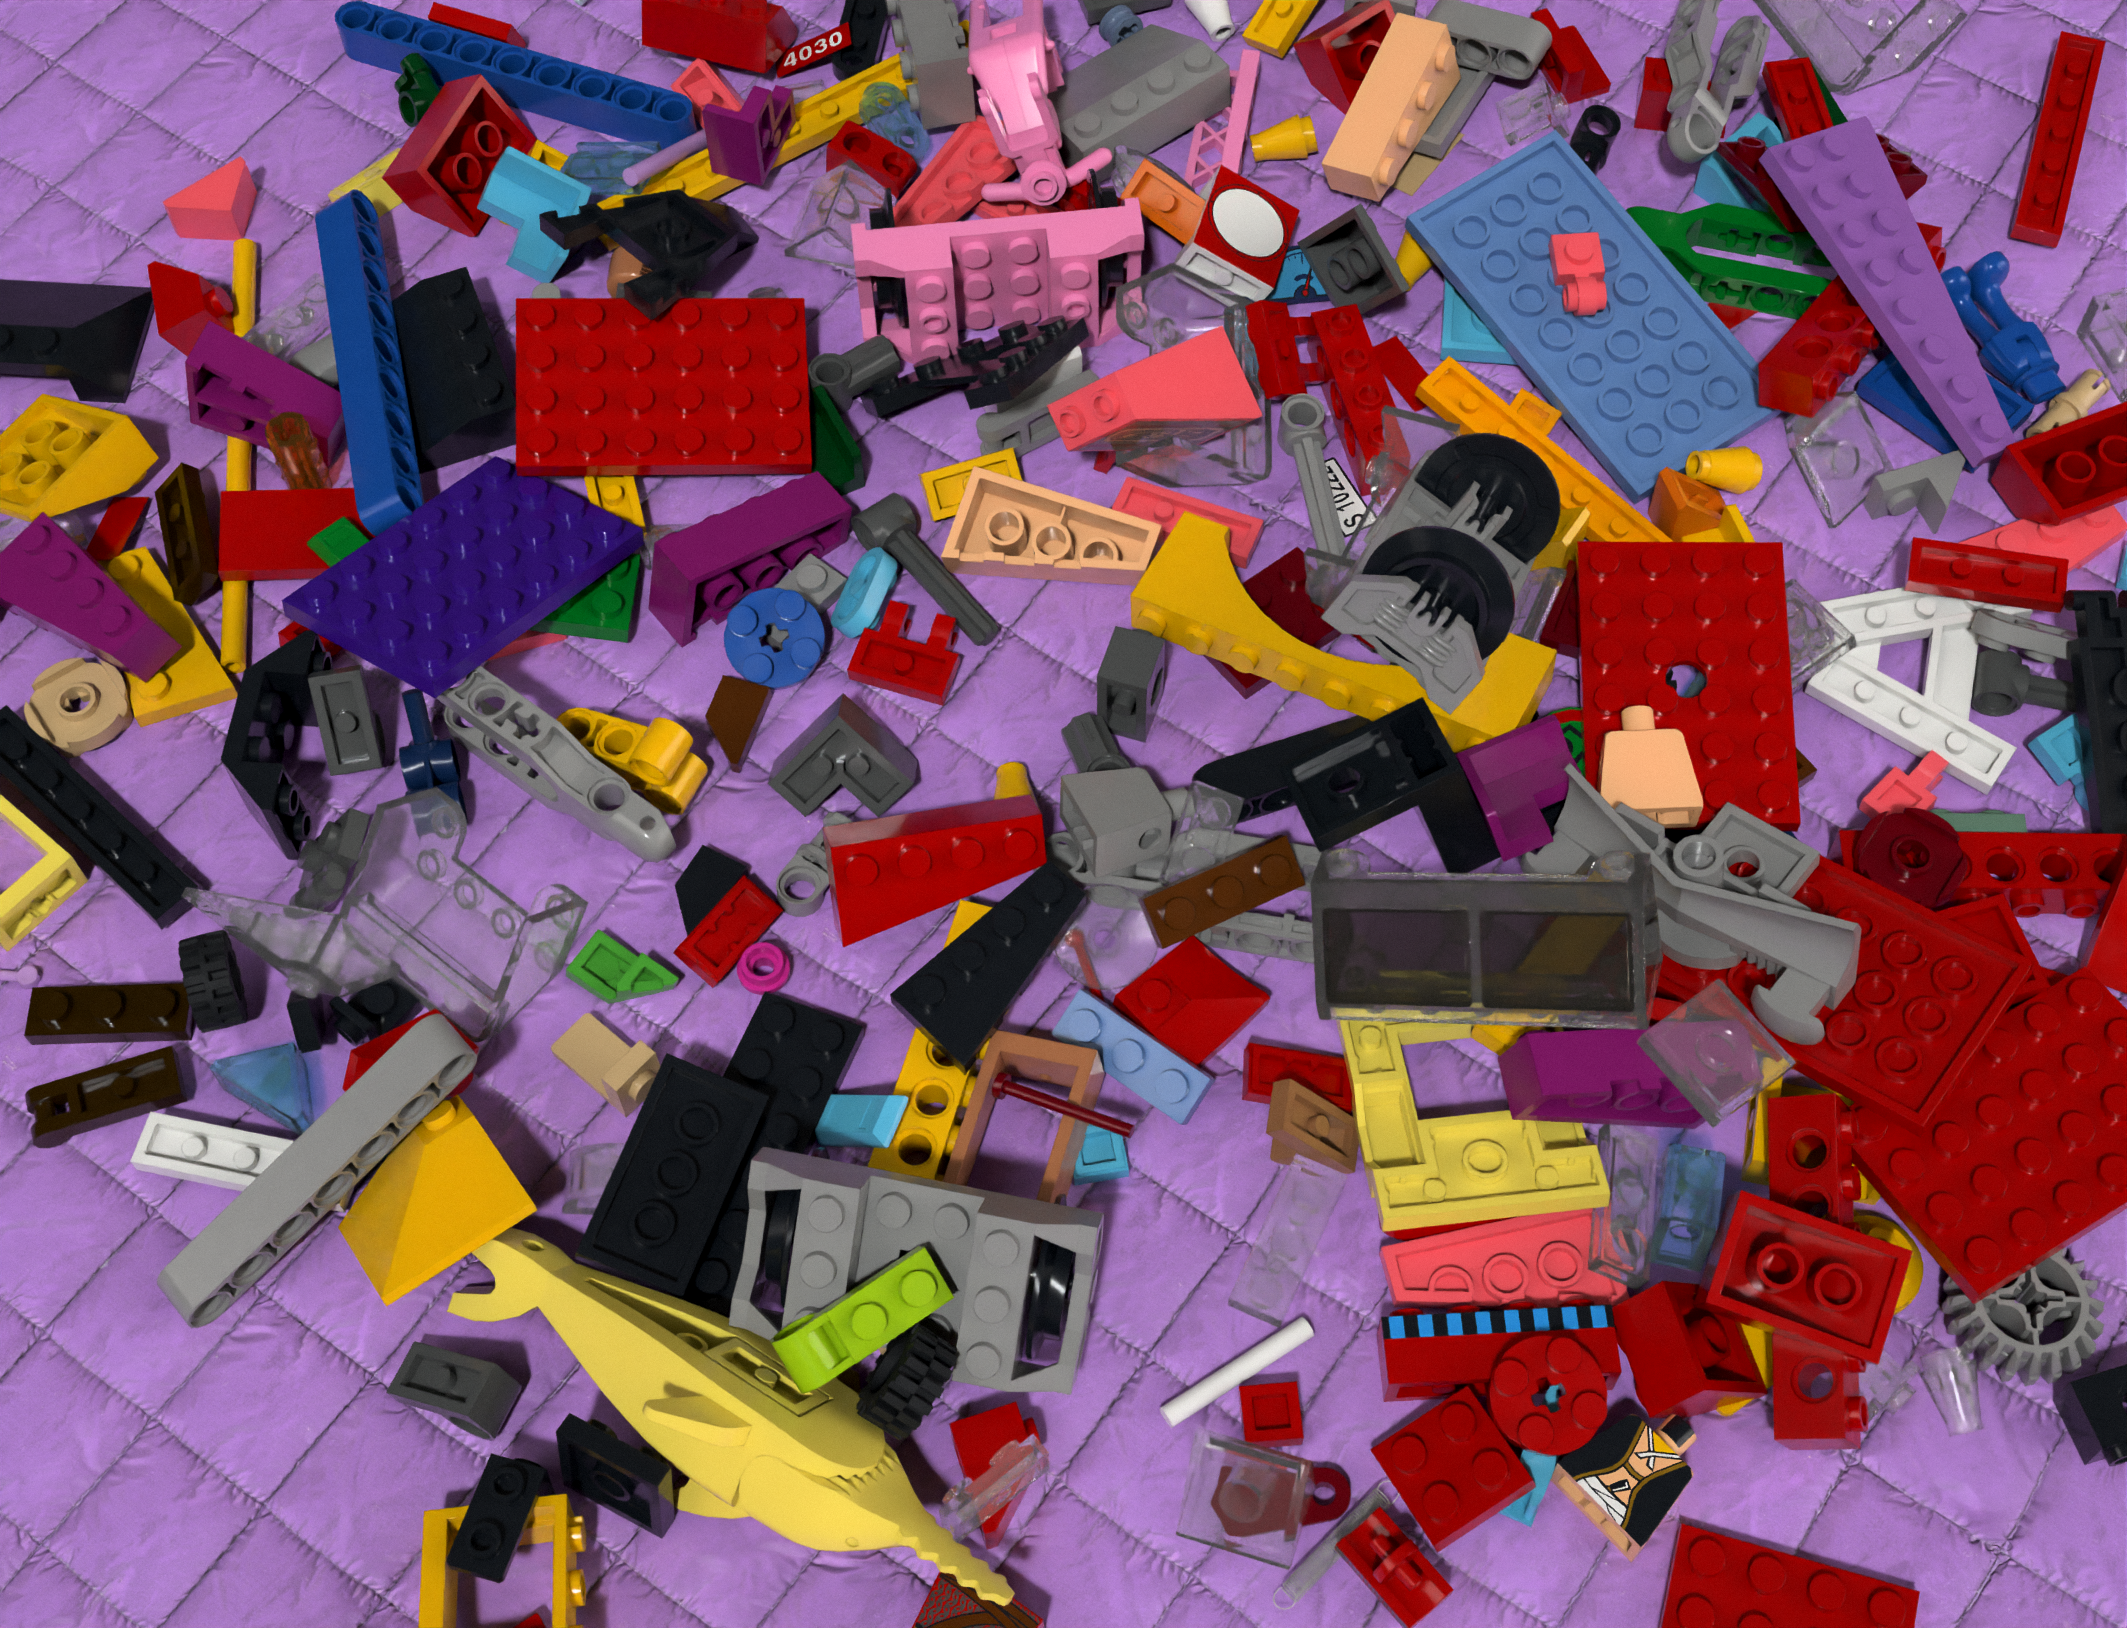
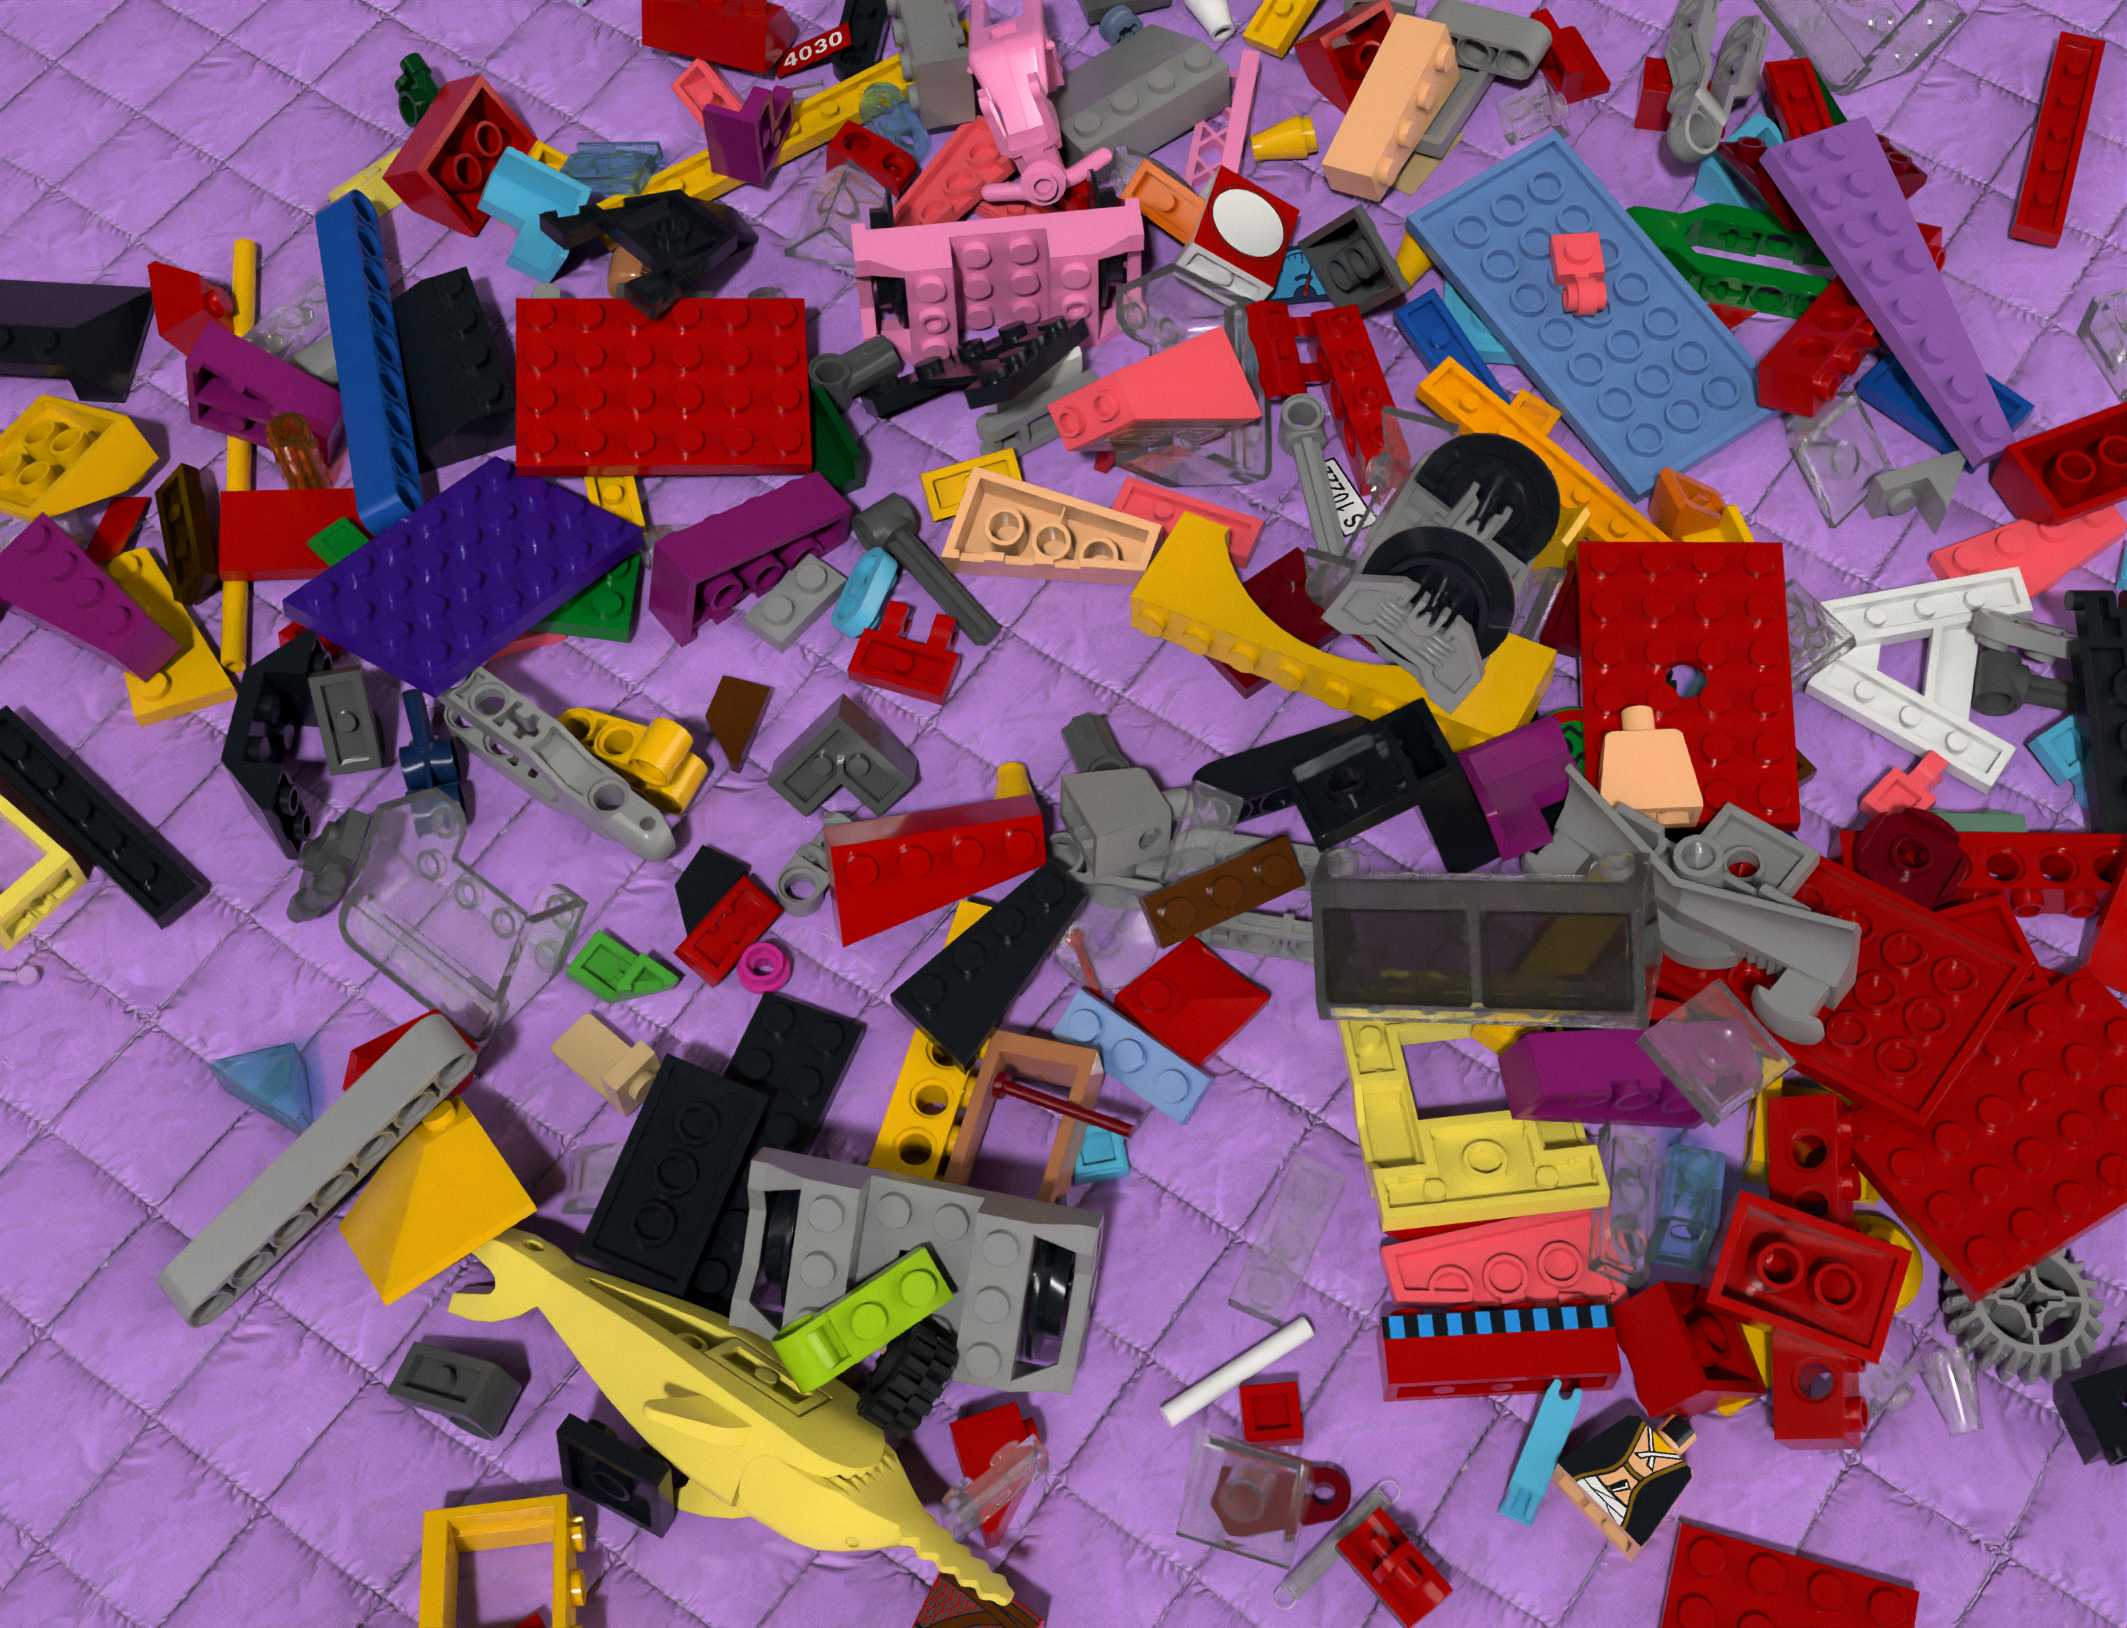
tan plate [24,657,133,758] -> none
dark brown plate [24,983,194,1045] -> none
dark brown plate [25,1046,187,1148] -> none
white plate [130,1111,355,1213] -> none
coral slope [163,156,257,241] -> none
black tyre [178,930,248,1033] -> none
clear wedge [182,887,401,999] -> none
black tile [287,966,326,1053] -> none
black bracket [329,970,423,1047] -> none
blue beam [335,1,697,151] -> none
red plate [427,2,527,48] -> none
black bracket [446,1453,556,1583] -> none
lavender bar [622,128,708,186] -> none
blue plate [724,588,825,690] -> none
medium azure tile [815,1094,909,1148] -> none
dark grey brick [1097,626,1165,743] -> none
red plate [1242,1042,1353,1114] -> none
medium nougat slope [1266,1079,1359,1174] -> none
red plate [1370,1385,1536,1553] -> none
red sticker [1373,336,1428,412] -> none
red plate [1486,1335,1608,1457] -> none
black connector [1569,105,1621,176] -> none
yellow cone [1685,446,1763,494] -> none
red plate [1904,537,2069,613] -> none
blue piece [1940,251,2066,405] -> none
tan pin [2026,368,2111,438] -> none
none -> blue tile [1393,288,1511,405]

